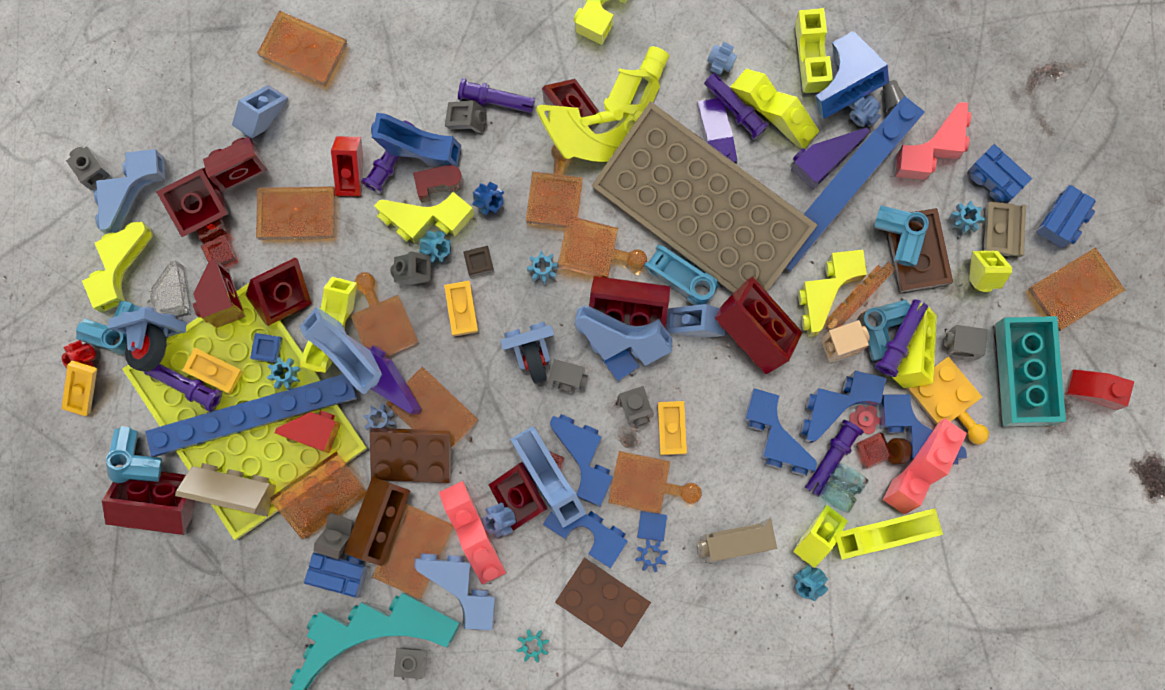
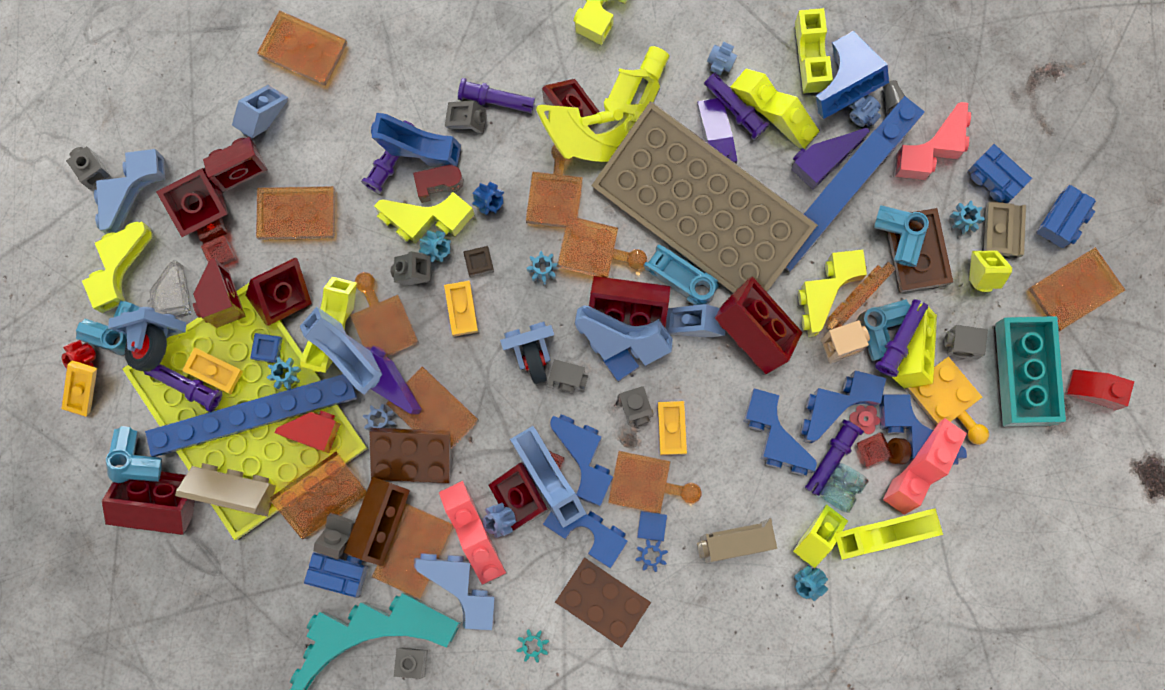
red slope [331,136,363,196] -> none

